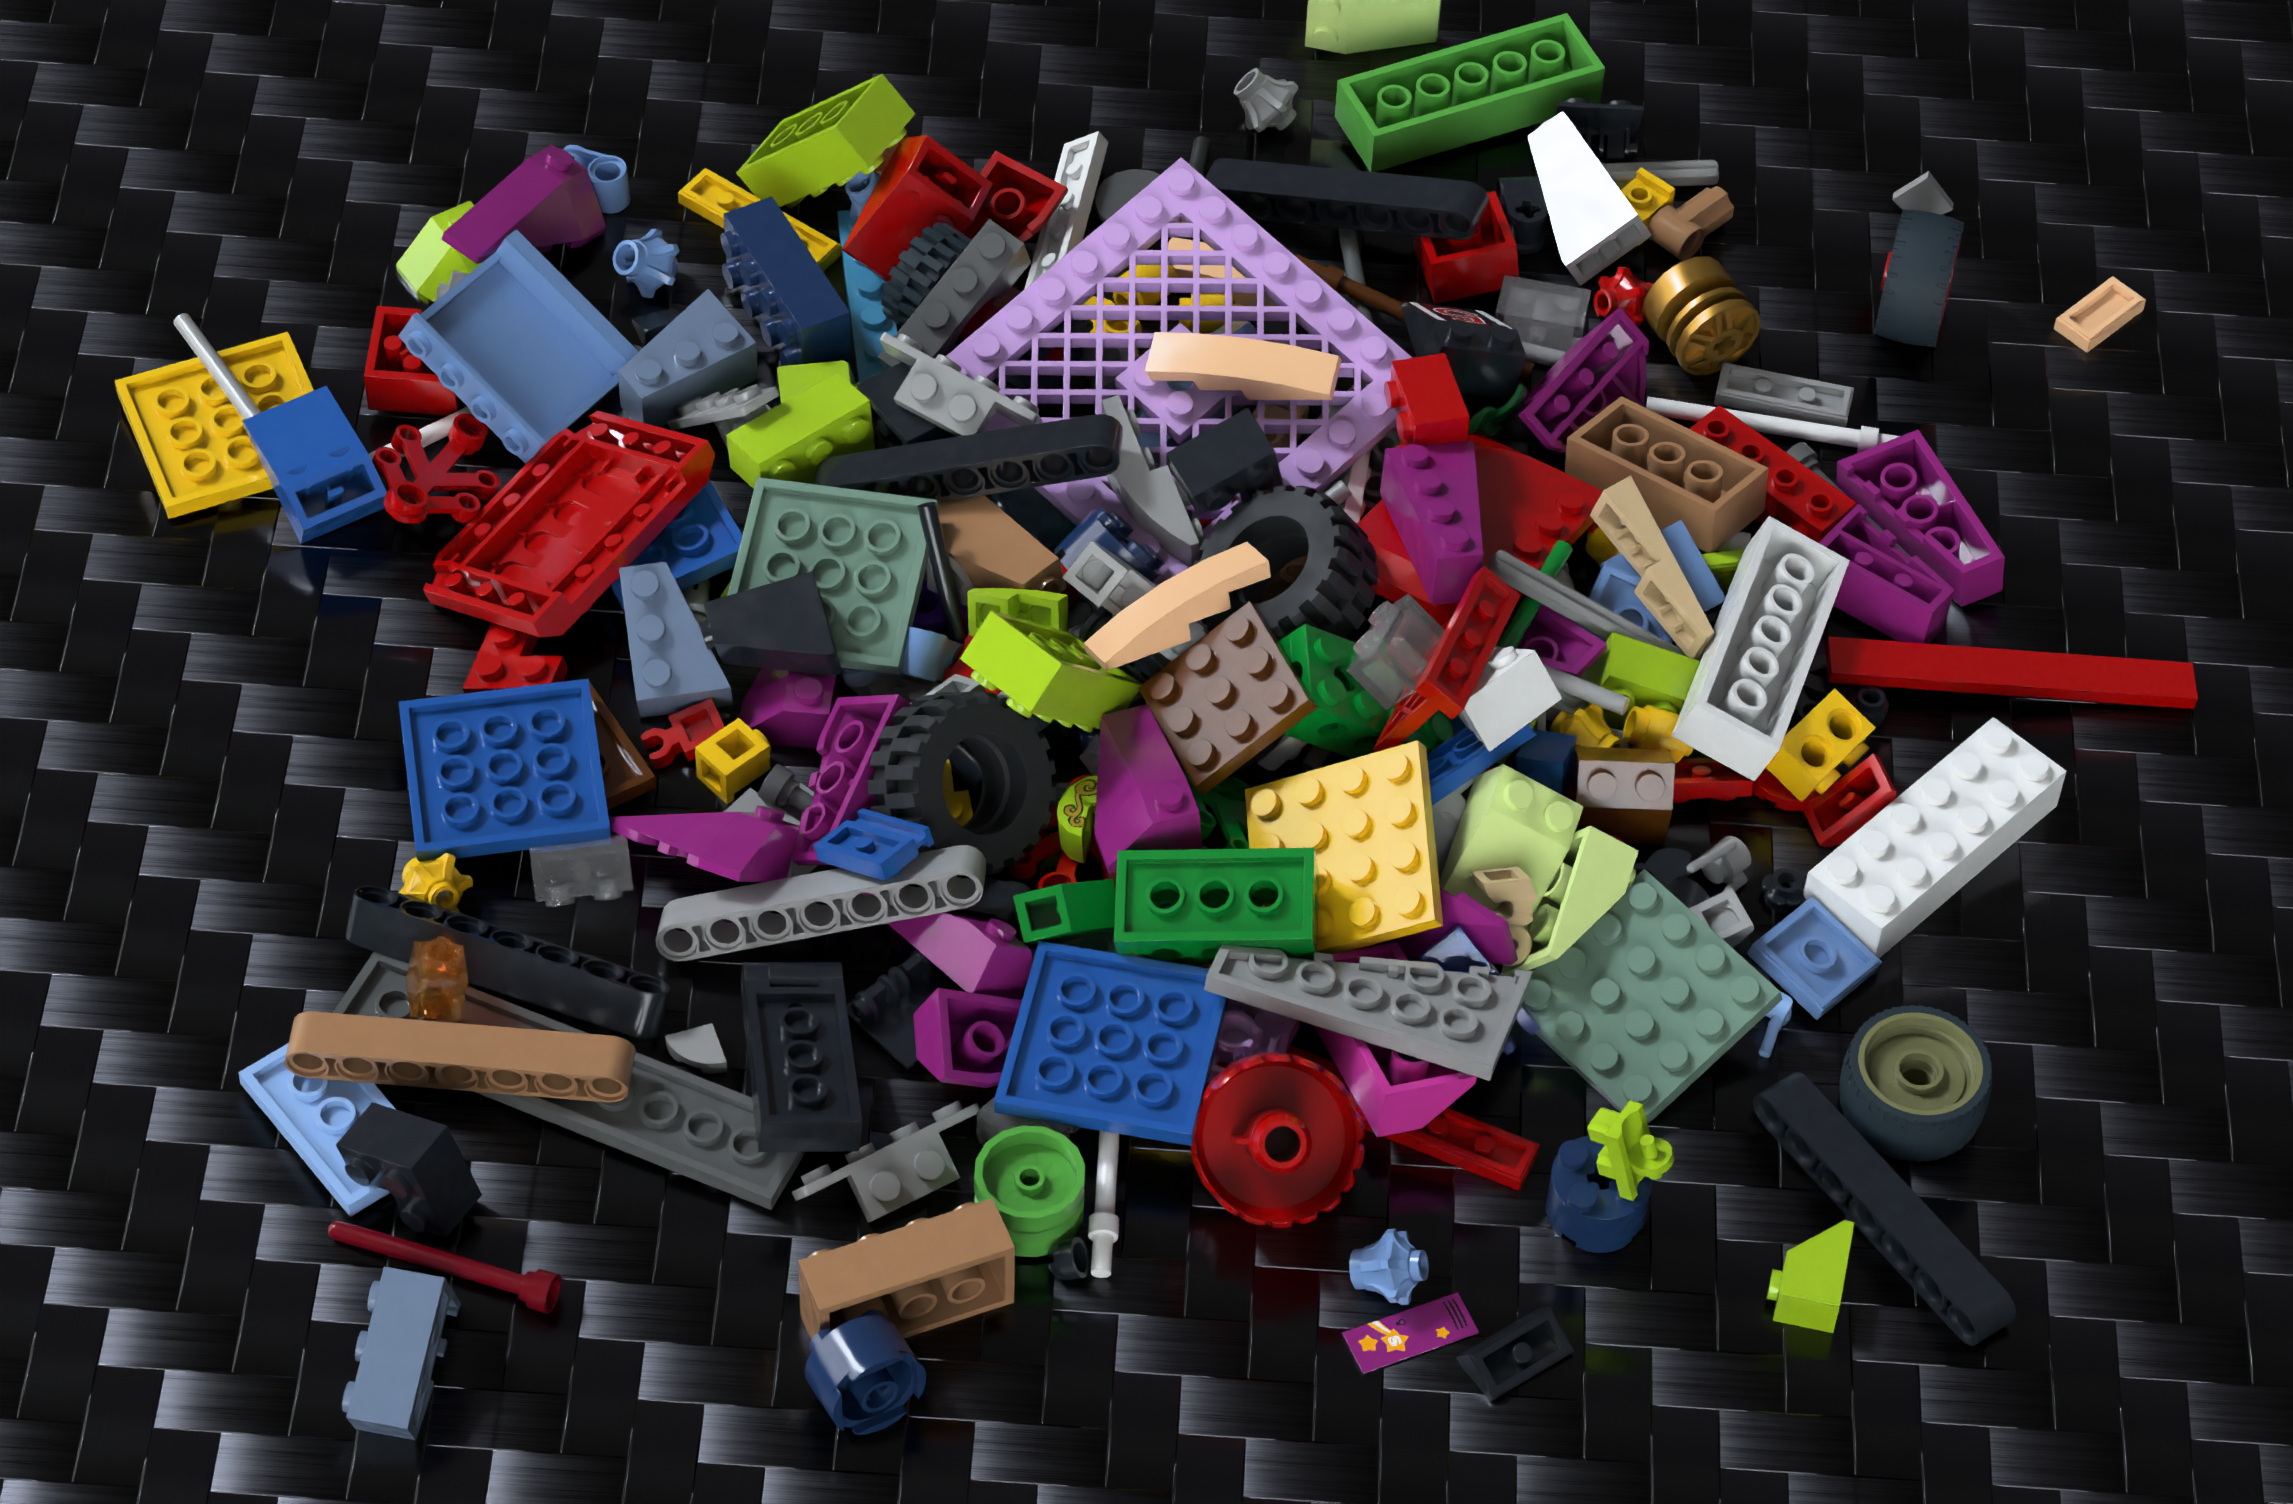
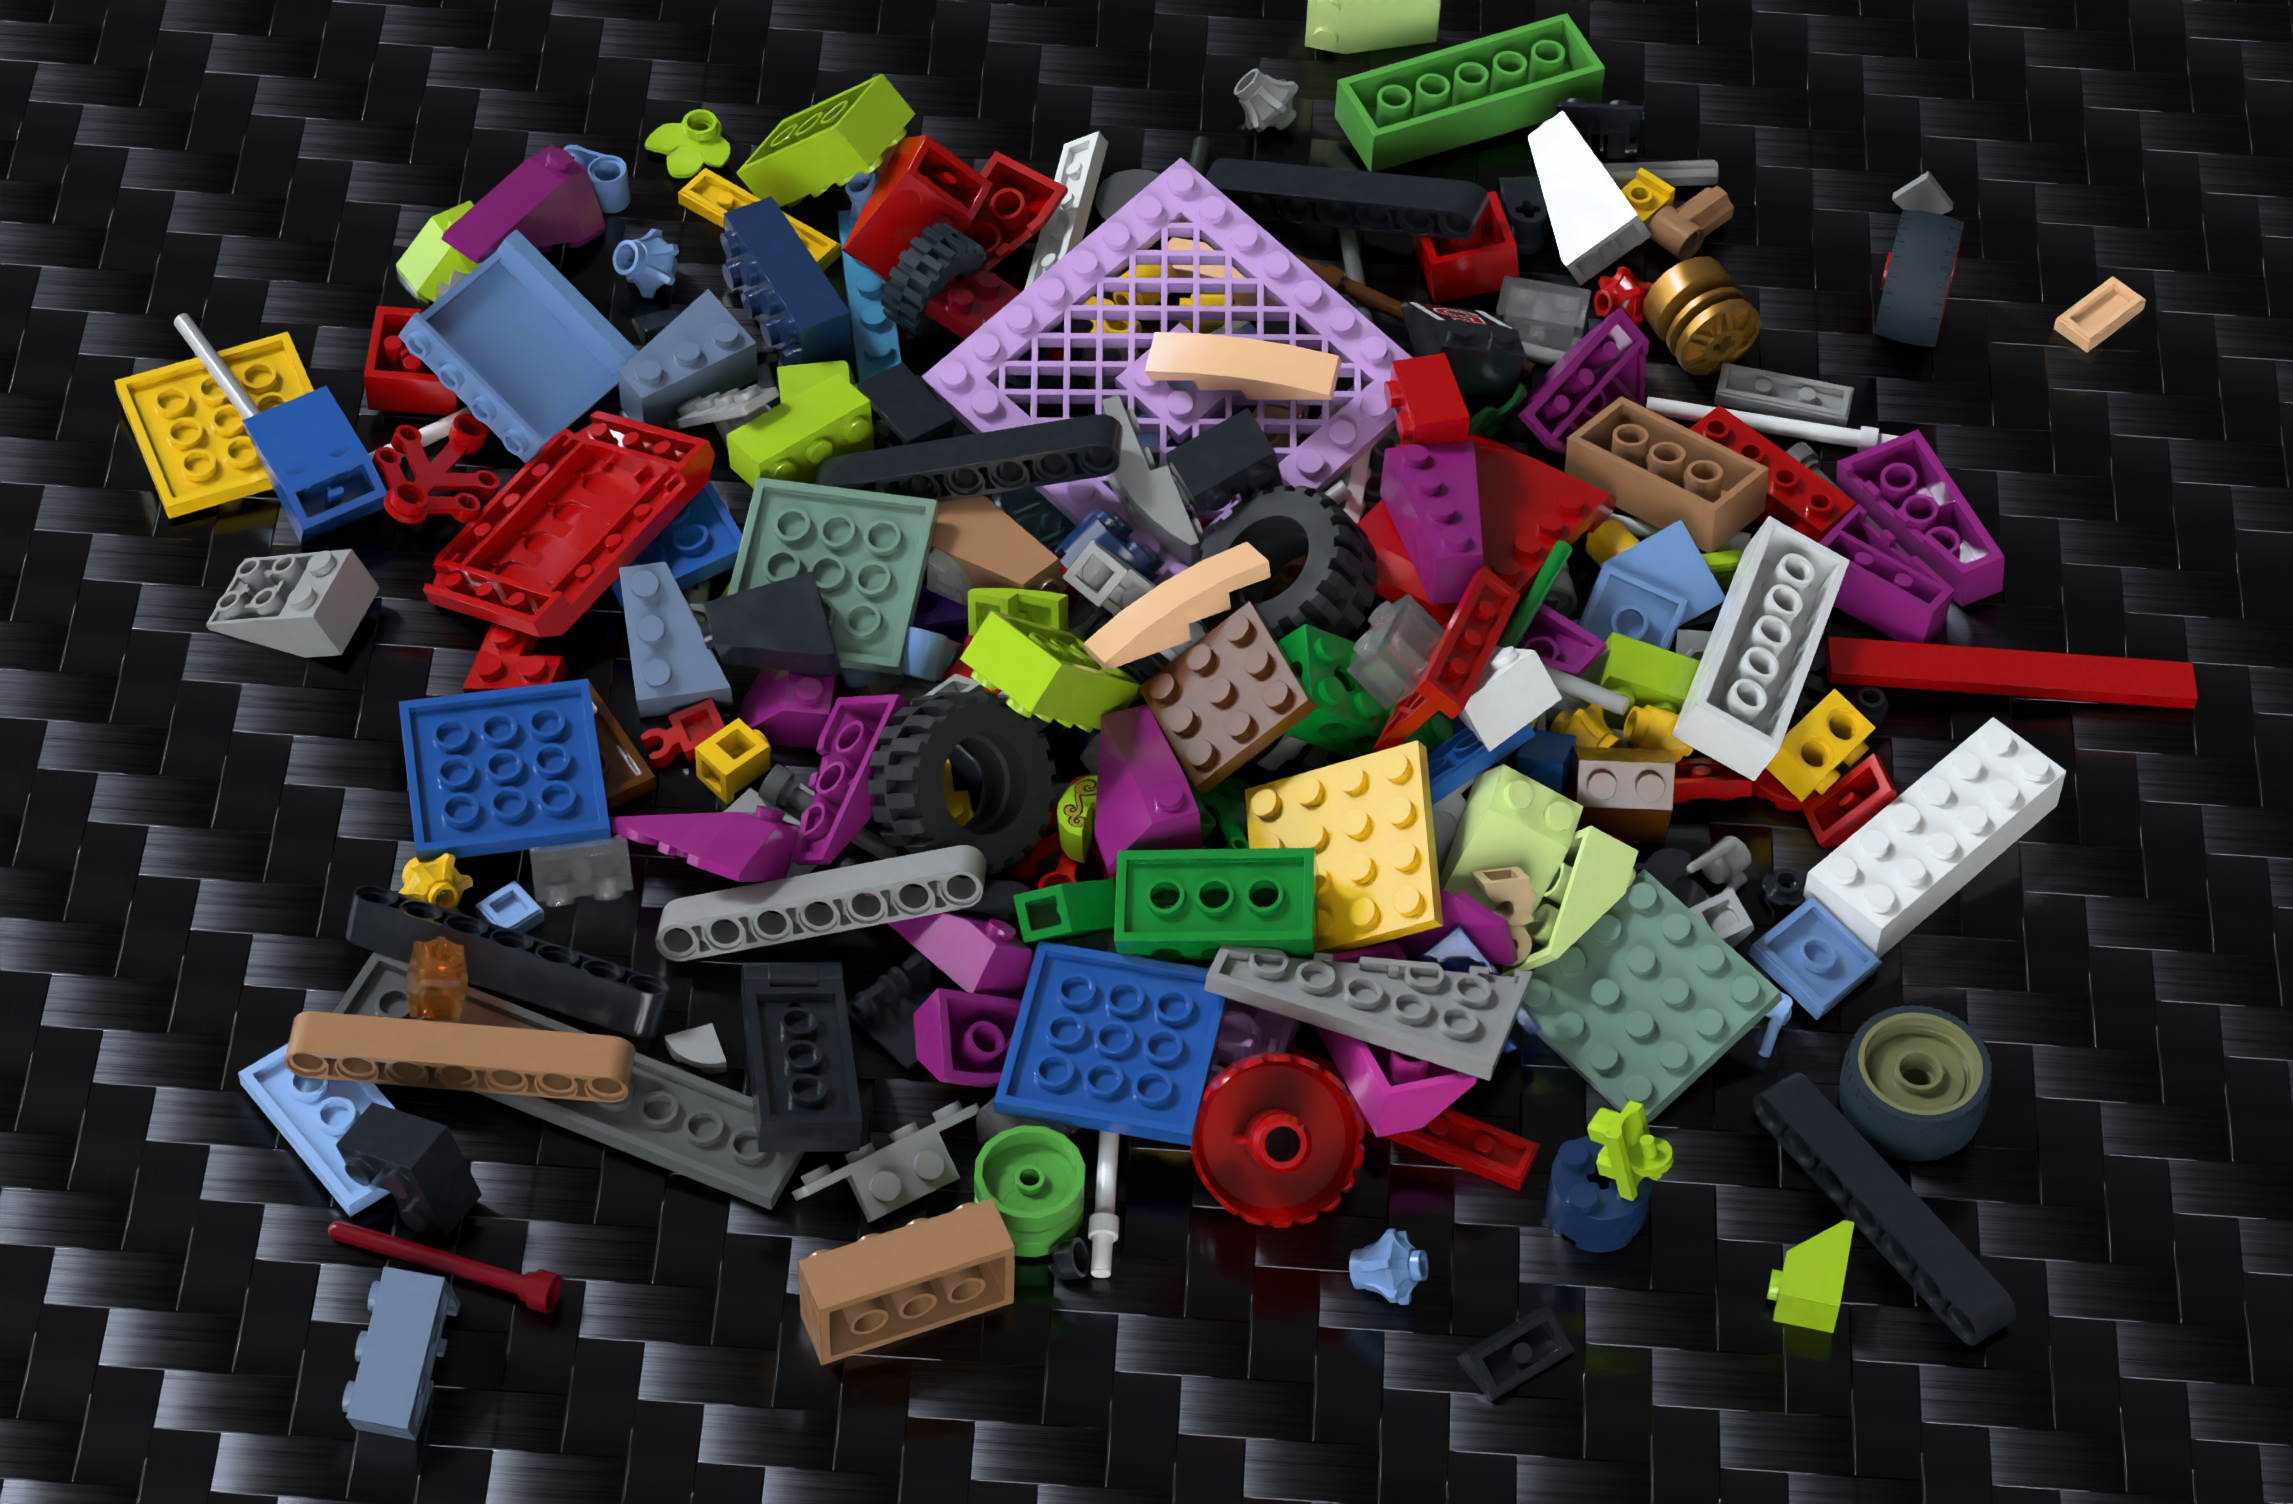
dark blue brick [805,1309,926,1435] -> none
blue plate [813,808,934,881] -> none
dark grey arch [878,219,1031,371] -> none
light grey bracket [879,332,1043,437] -> none
black bar [917,502,967,641] -> none
magenta sticker [1342,1292,1479,1374] -> none
light grey axle [1487,550,1686,656] -> none
tan slope [1590,475,1715,659] -> none
none -> light grey slope [206,549,380,658]
none -> light blue tile [475,880,544,934]
none -> lime plate [645,109,731,179]

